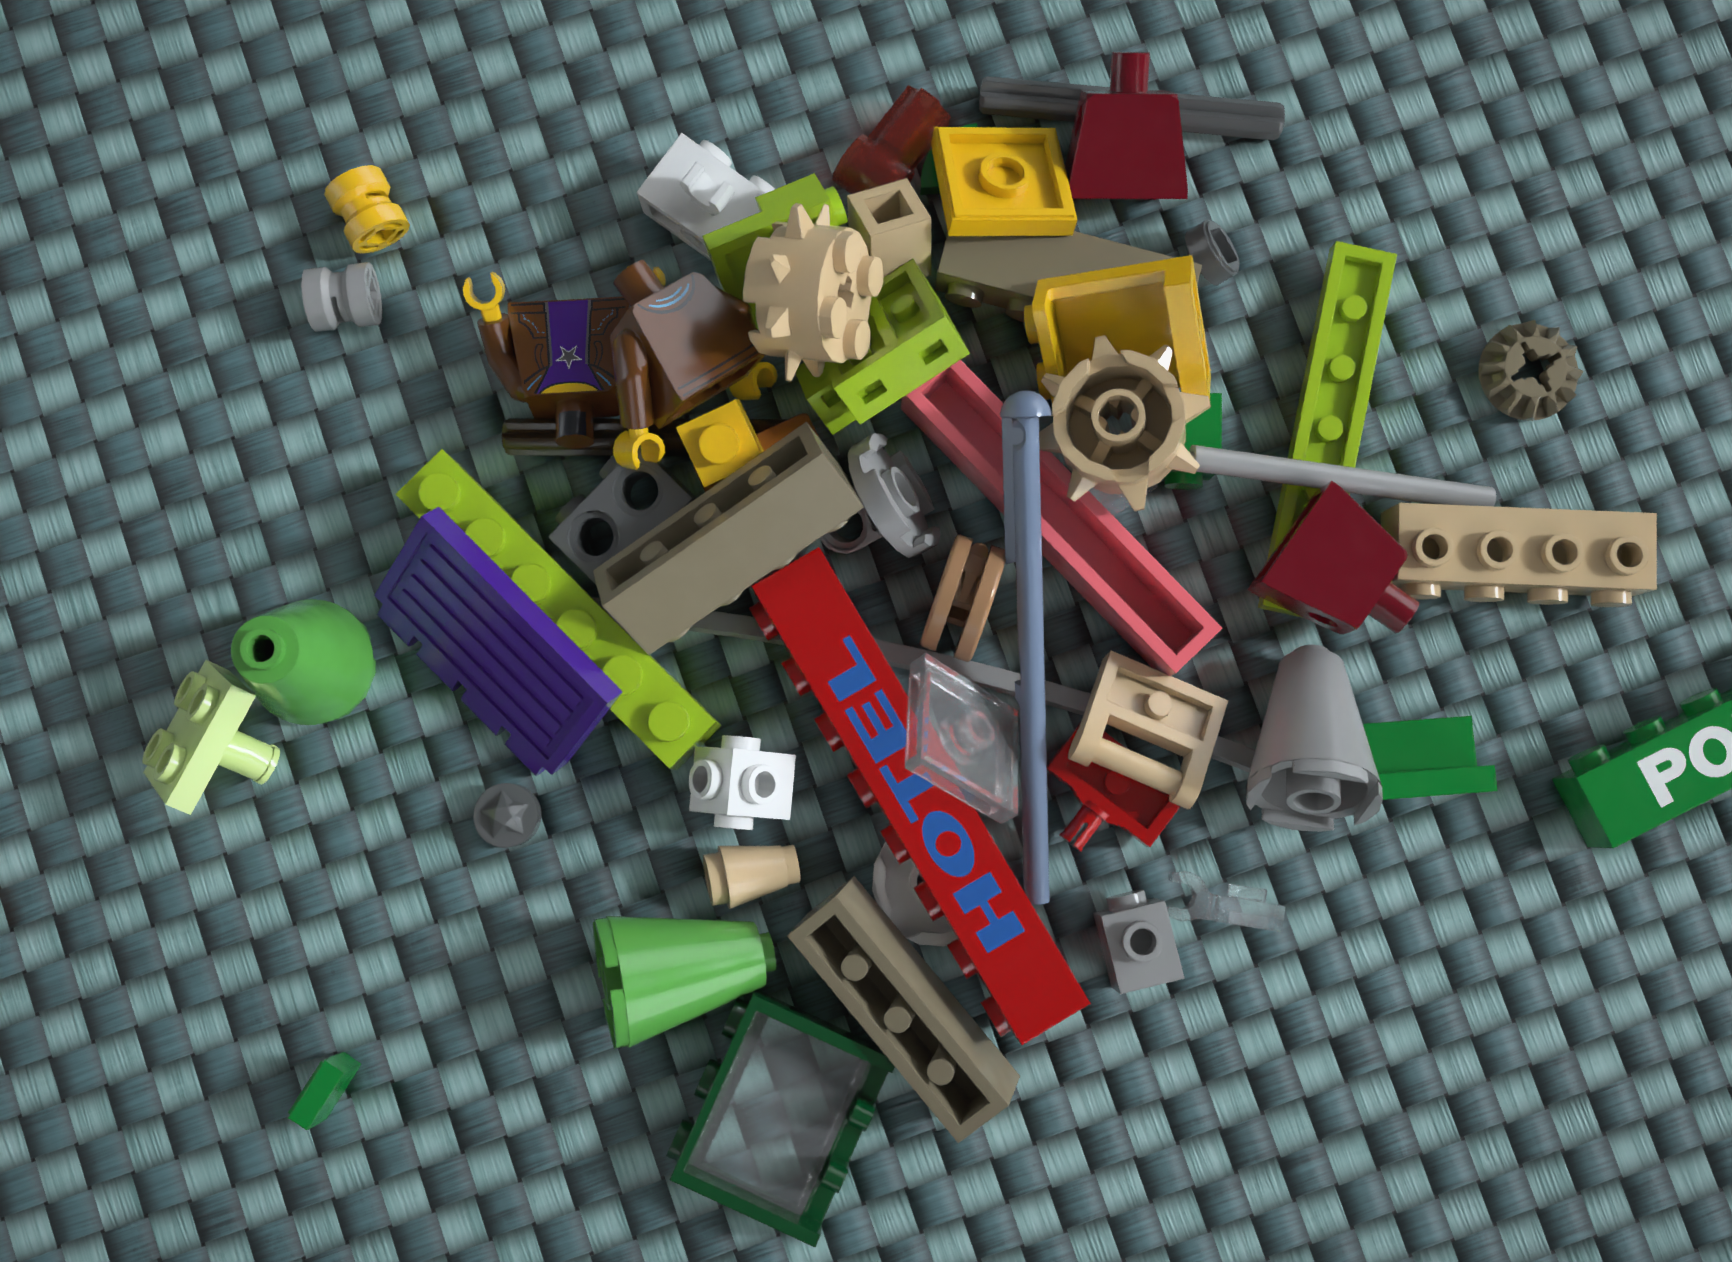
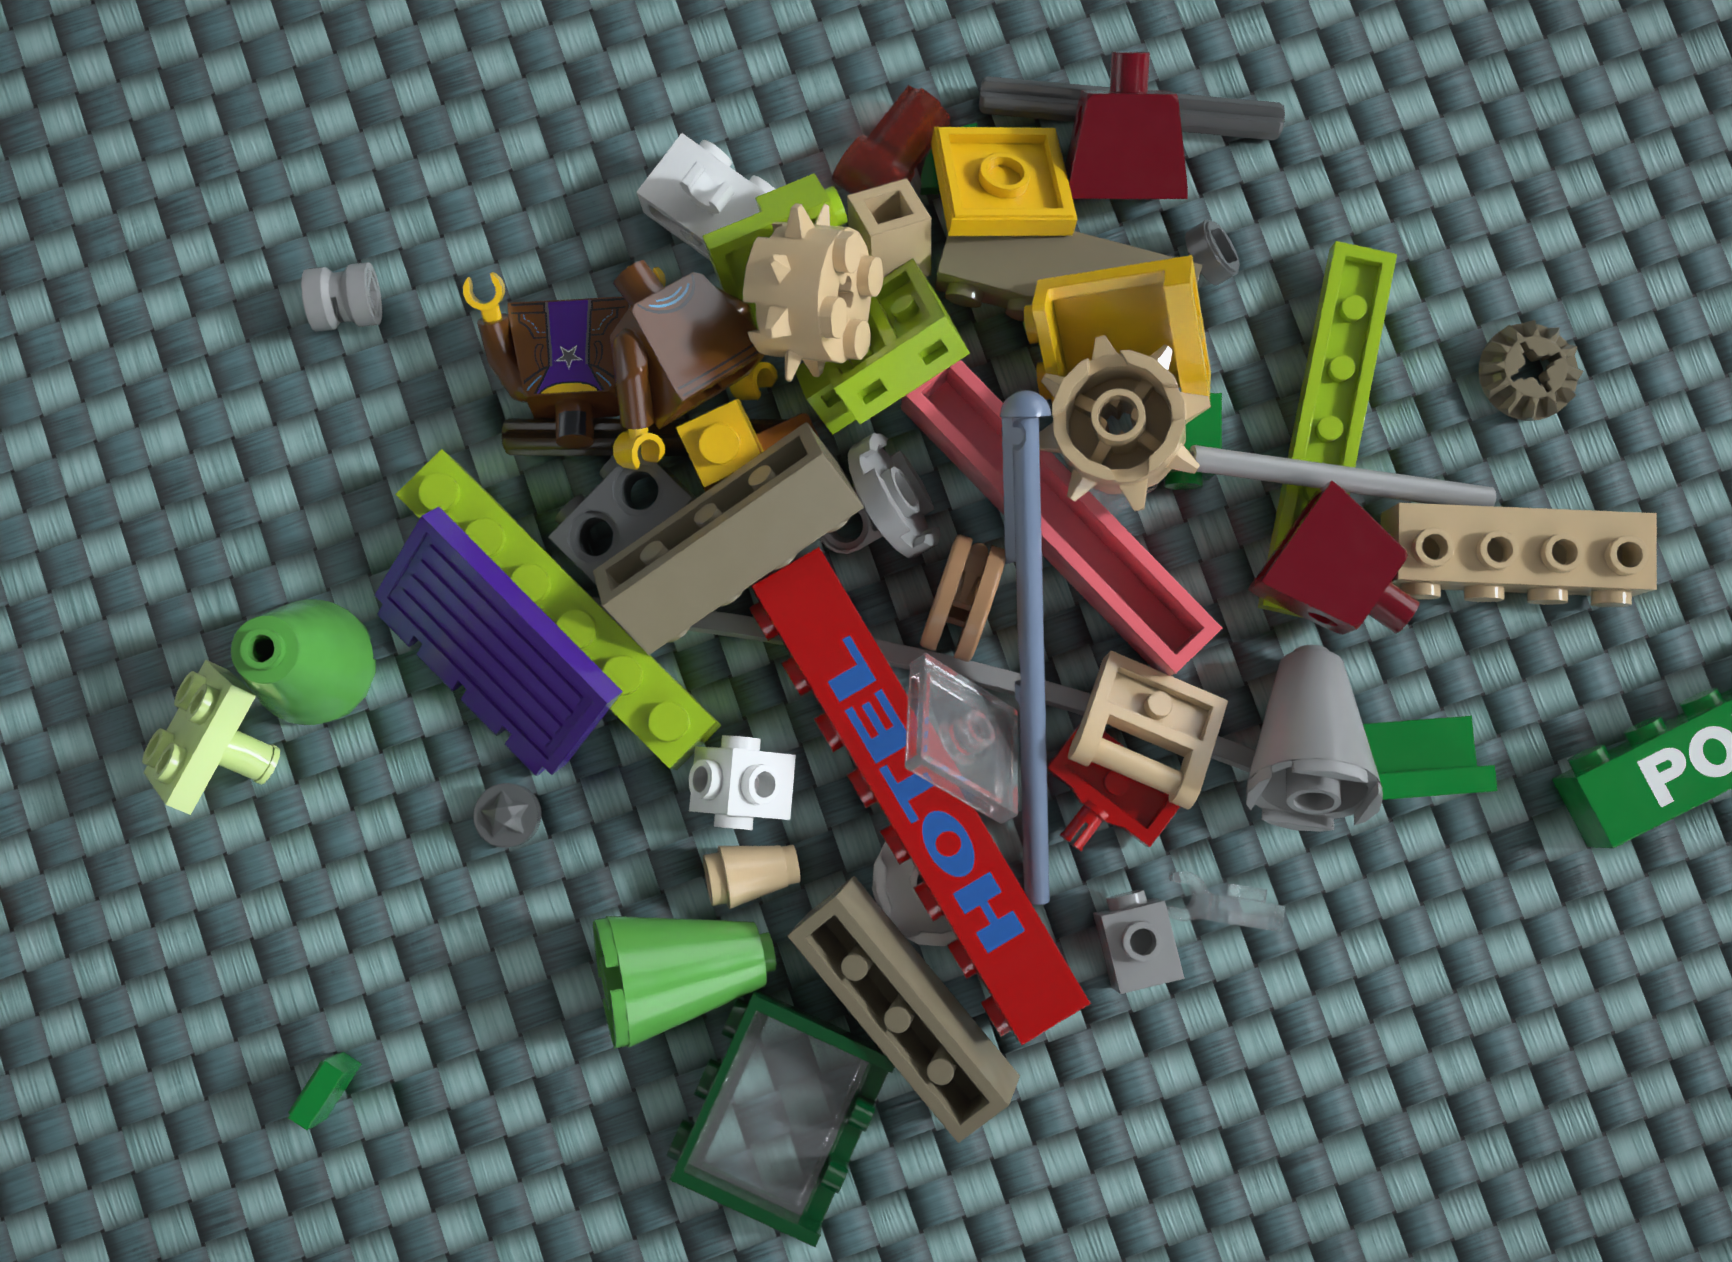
yellow wheel [324,165,410,254] -> none

